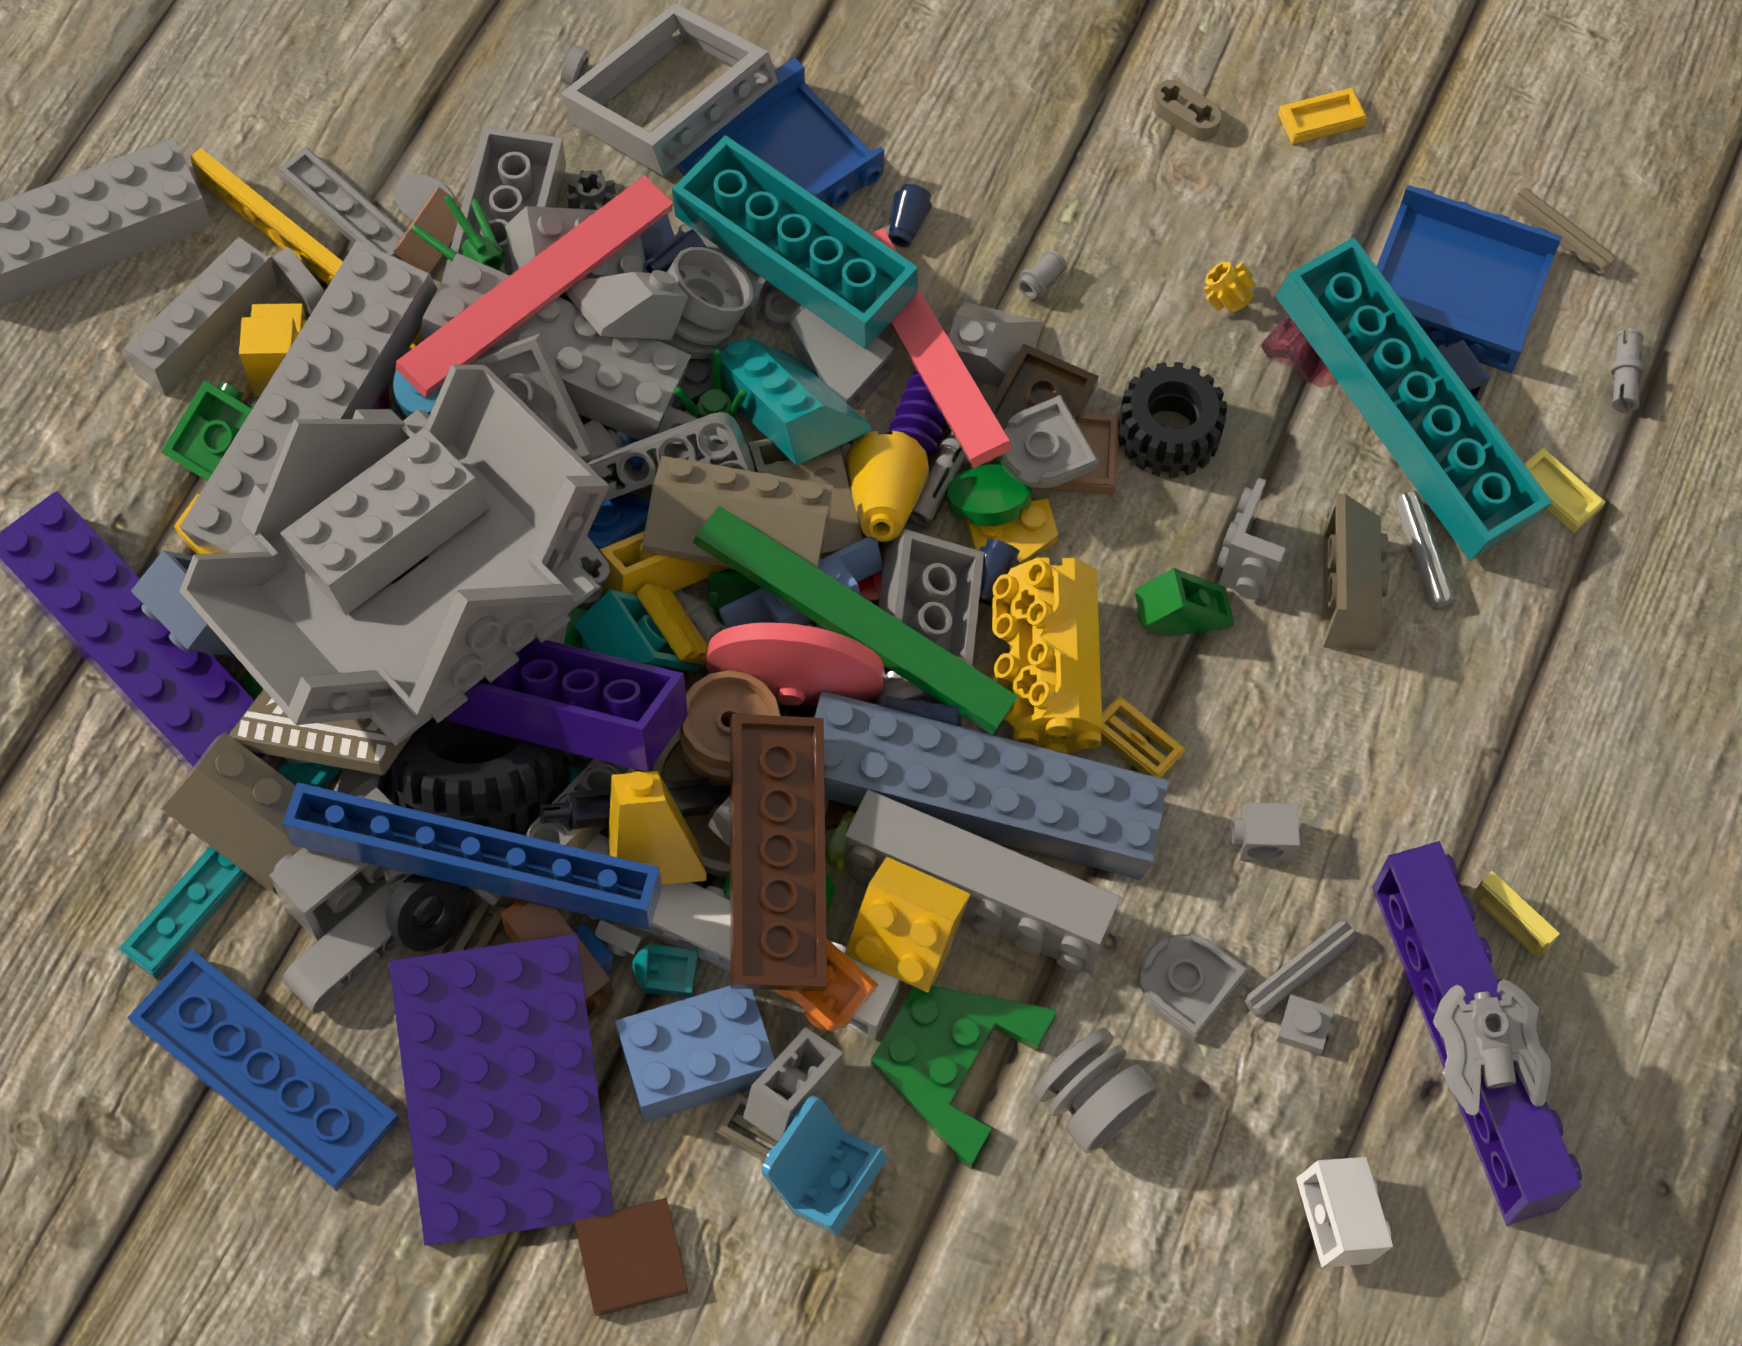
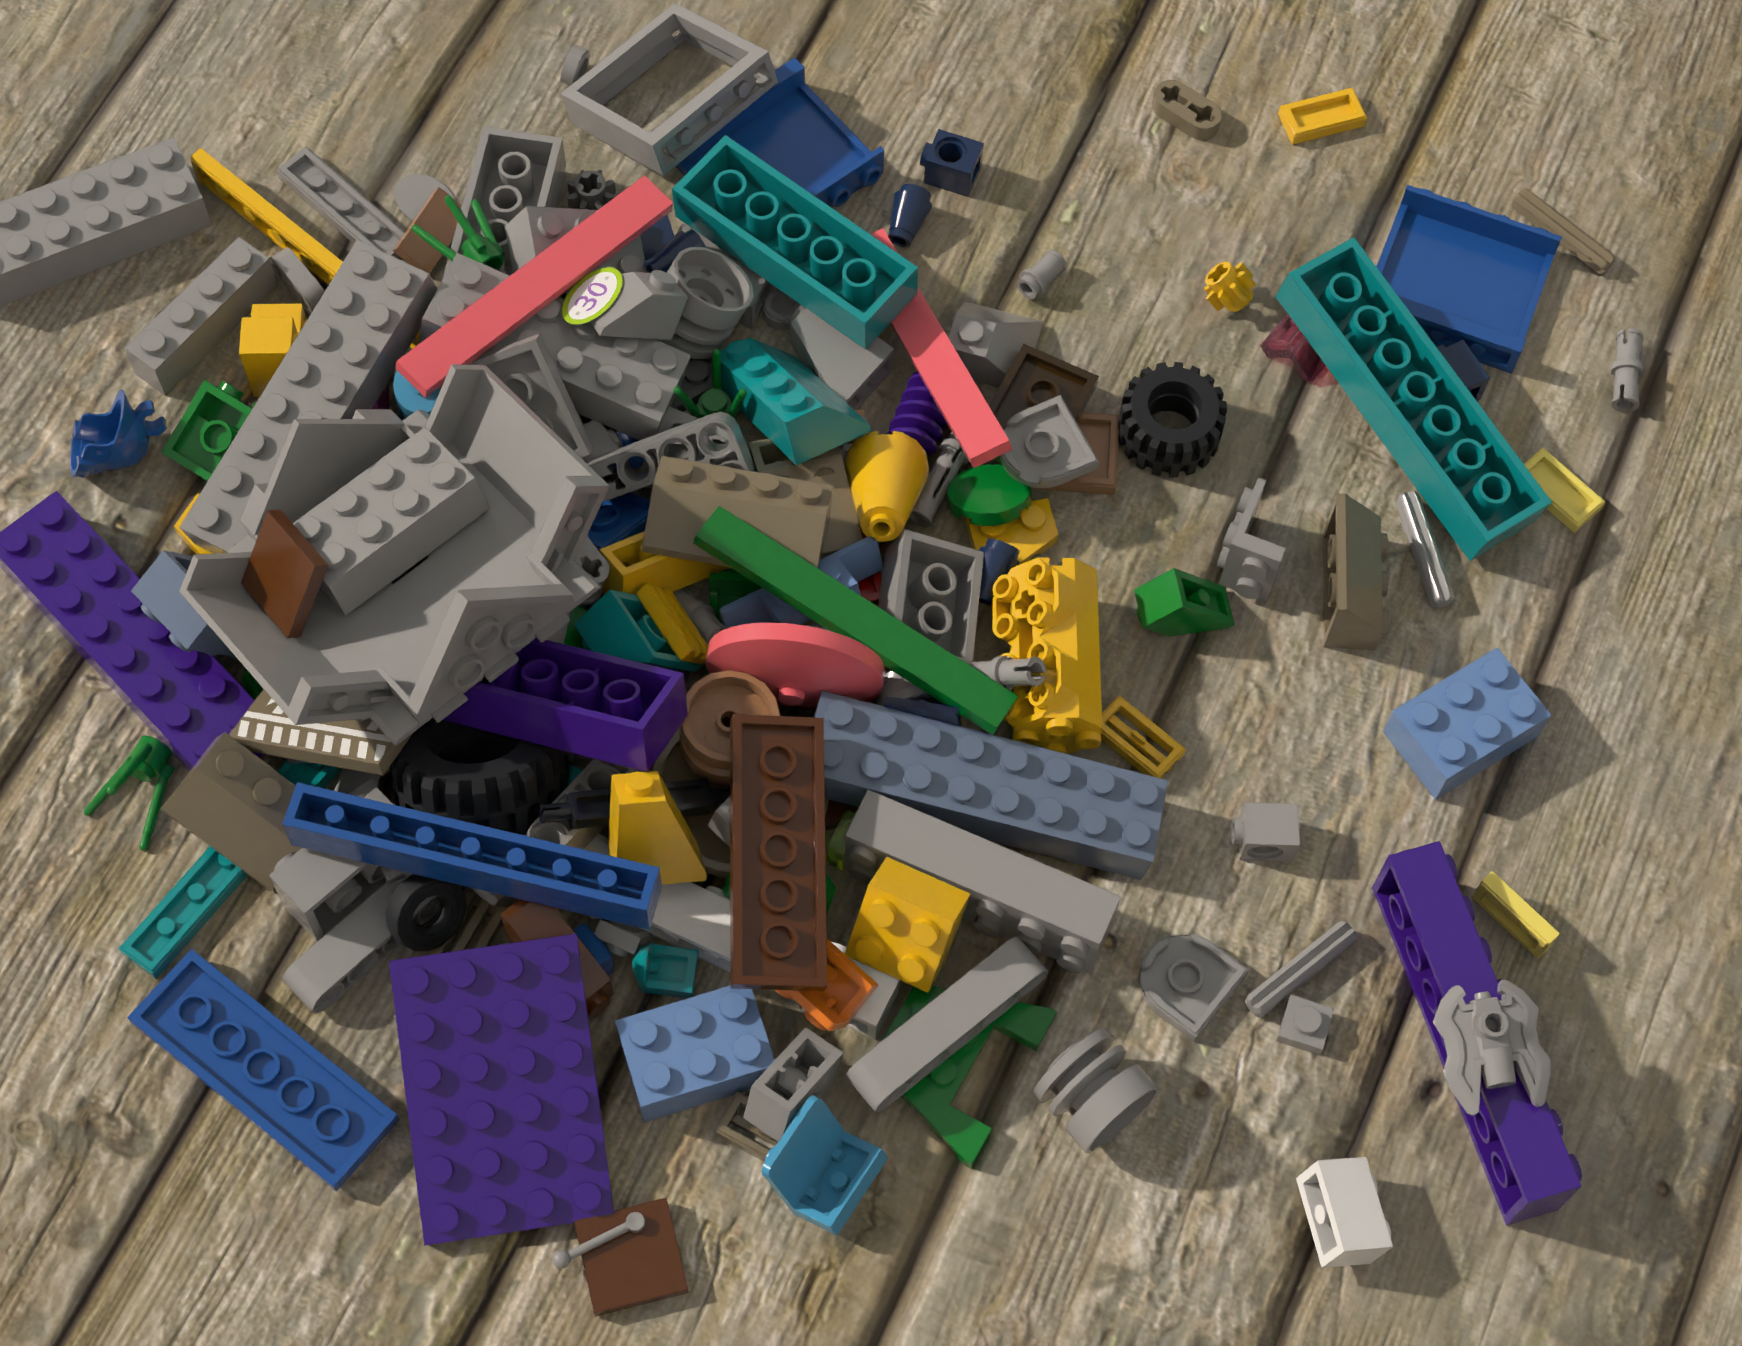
none -> blue helmet [70,389,167,478]
none -> green plant [83,735,175,851]
none -> reddish brown tile [241,509,328,638]
none -> light grey hinge [552,1212,645,1269]
none -> sticker [562,267,623,325]
none -> light grey beam [845,936,1048,1113]
none -> dark blue brick [920,129,984,197]
none -> light grey pin [967,656,1046,690]
none -> medium blue brick [1383,647,1551,800]

